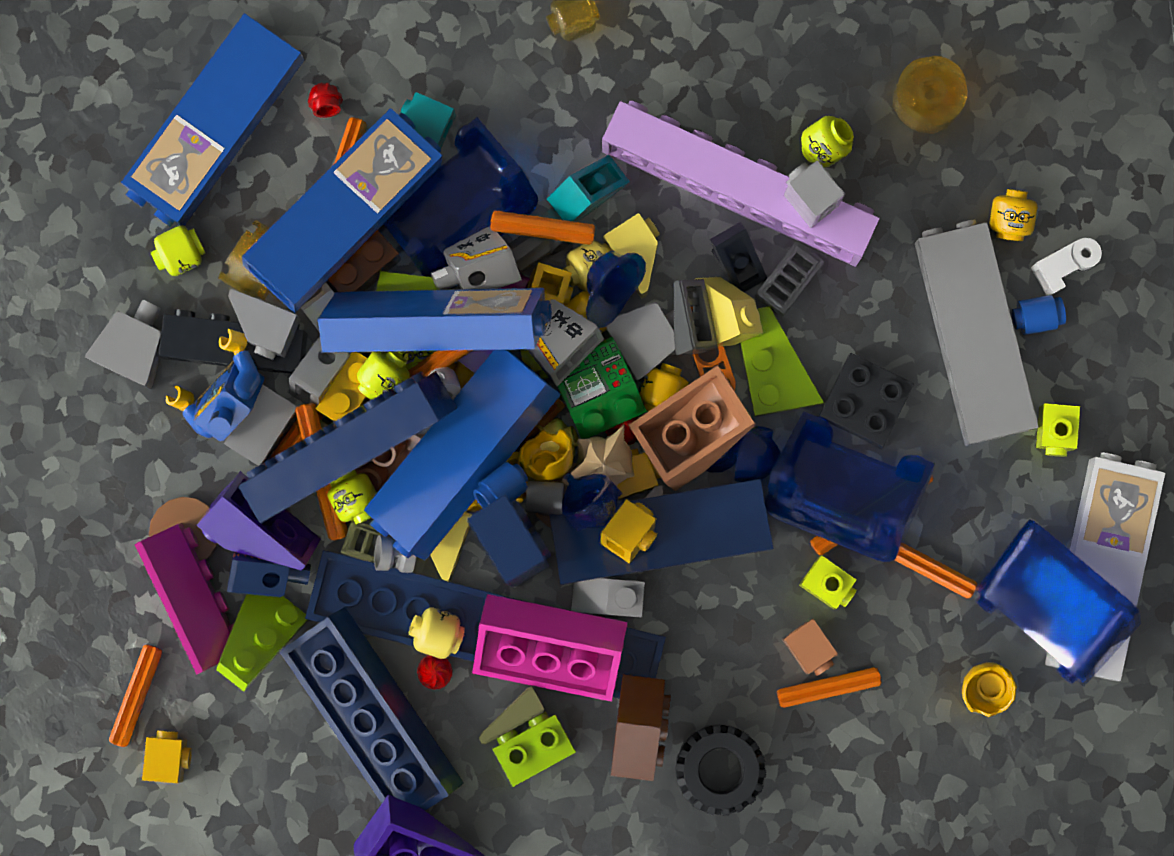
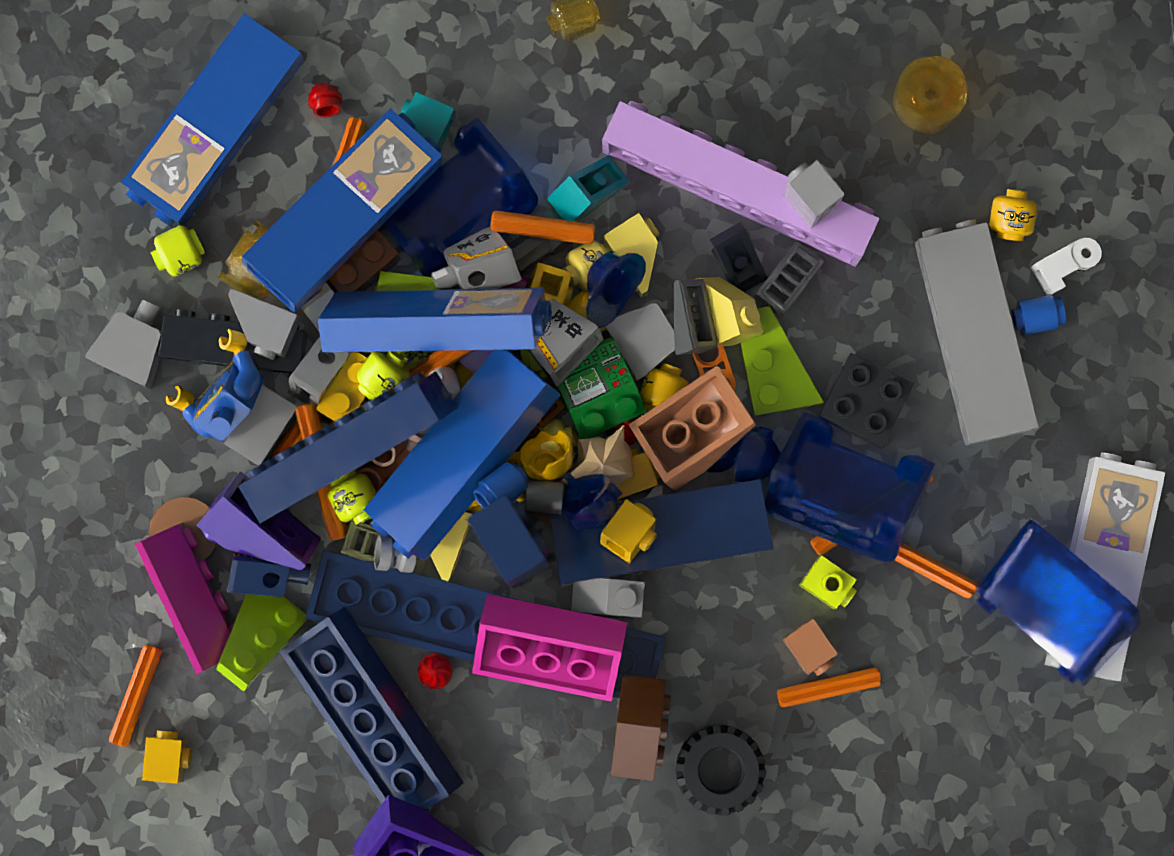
light yellow head [409,607,464,659] -> none
olive slope [479,686,545,745] -> none
lime brick [493,711,576,787] -> none
neon yellow head [801,116,854,168] -> none
yellow hair [962,662,1017,717] -> none
neon yellow brick [1036,403,1080,457] -> none

